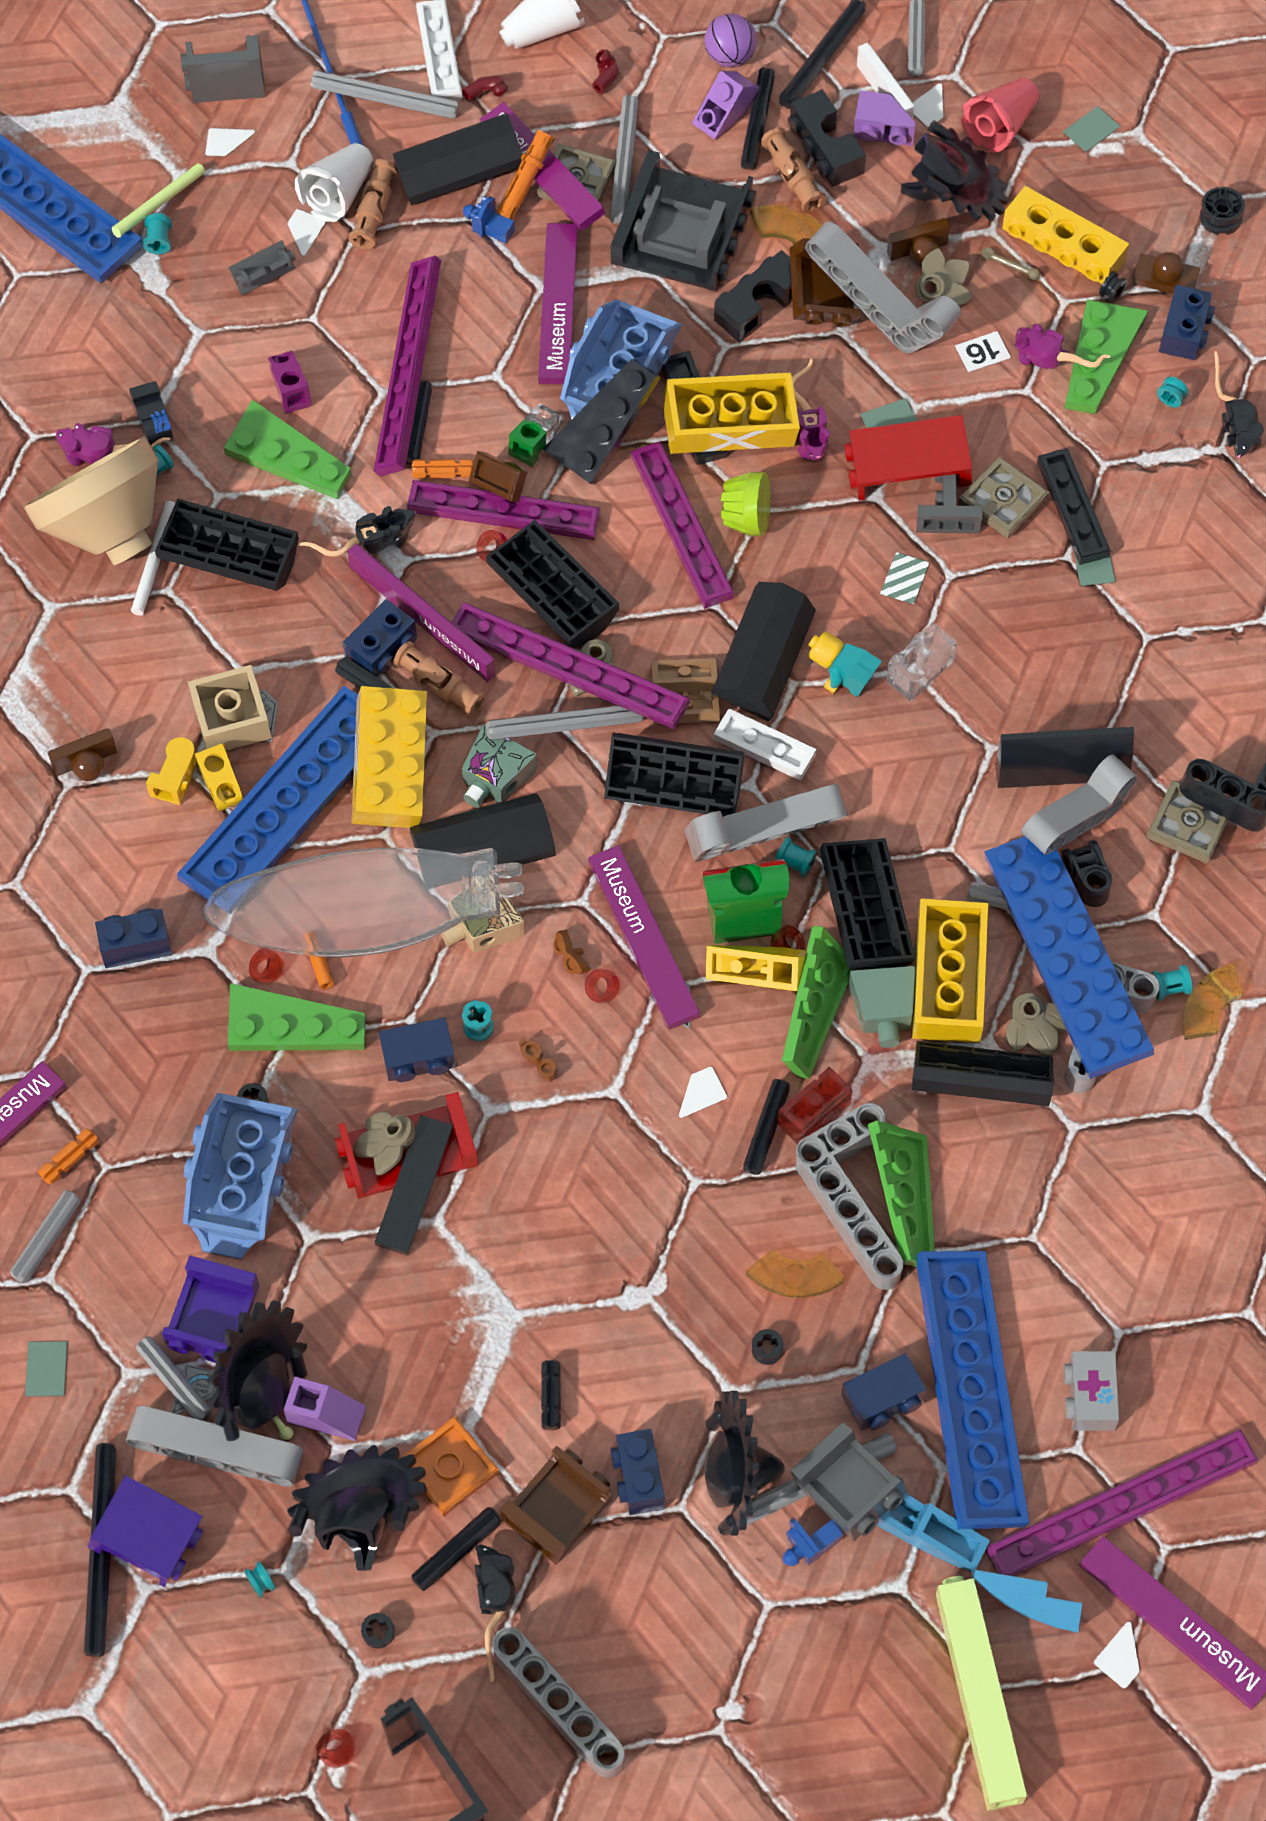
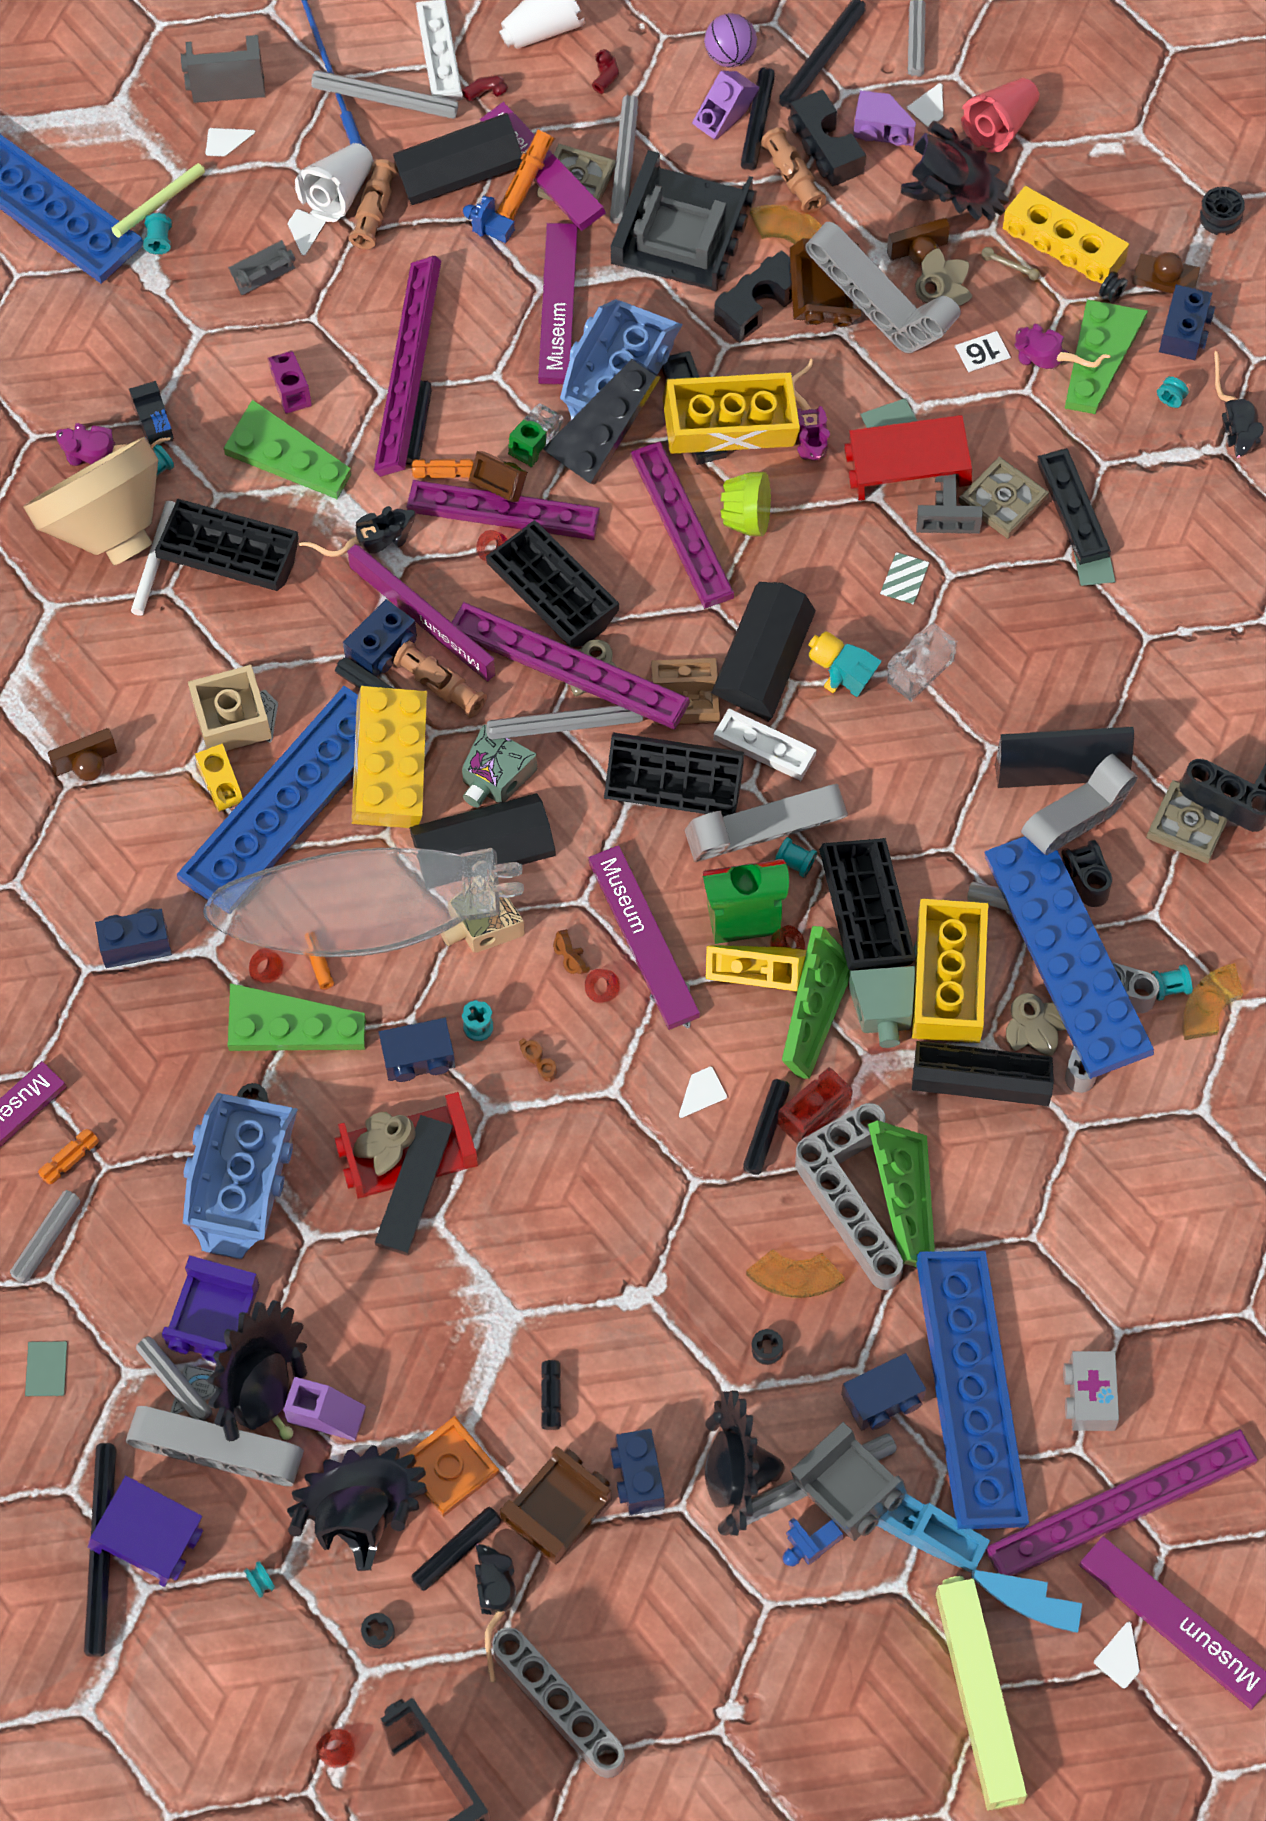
yellow leg [146,737,197,805] -> none
white tile [857,43,914,119] -> none
sand green sticker [1063,106,1120,152] -> none

